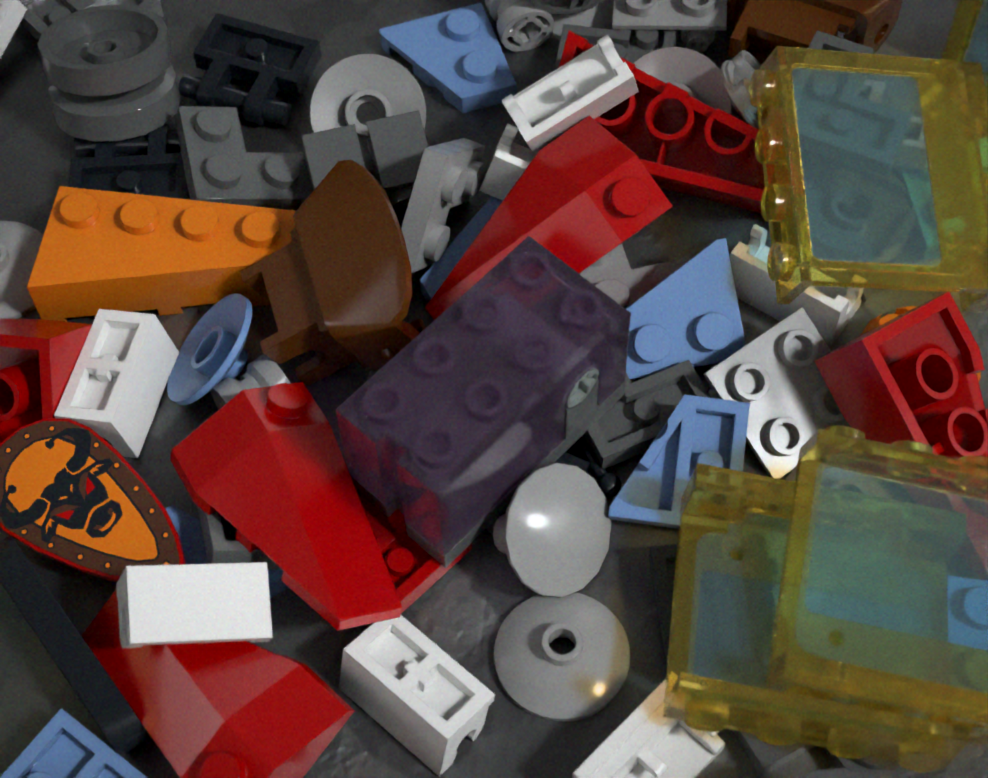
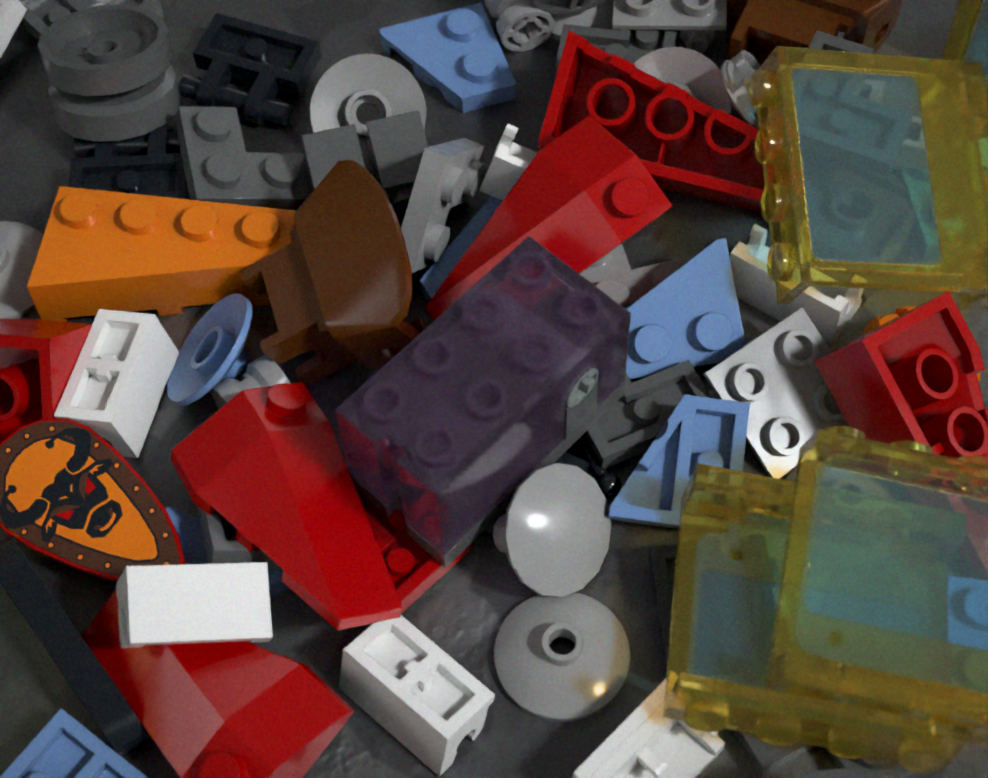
white hinge [501,34,639,155] -> none

